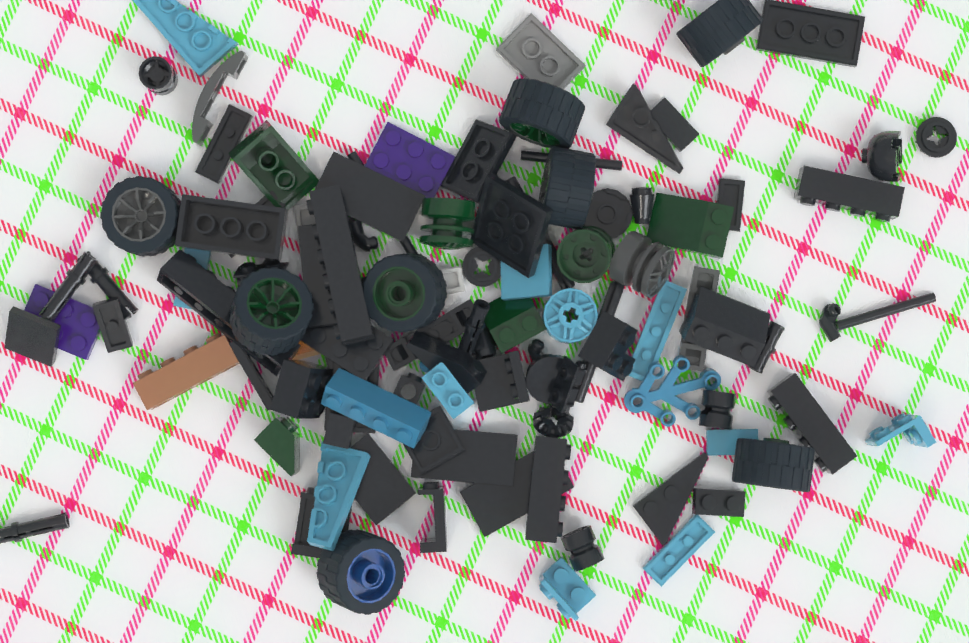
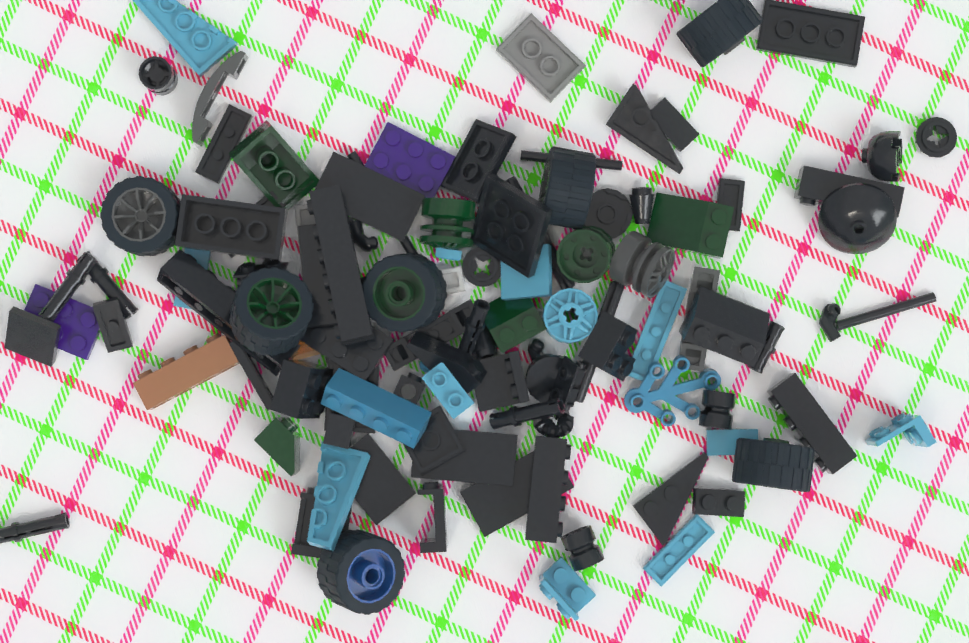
black wheel [499,78,586,149] -> none
none -> medium azure tile [435,248,463,261]
none -> black pin [489,397,565,430]
none -> black dish [818,183,897,254]

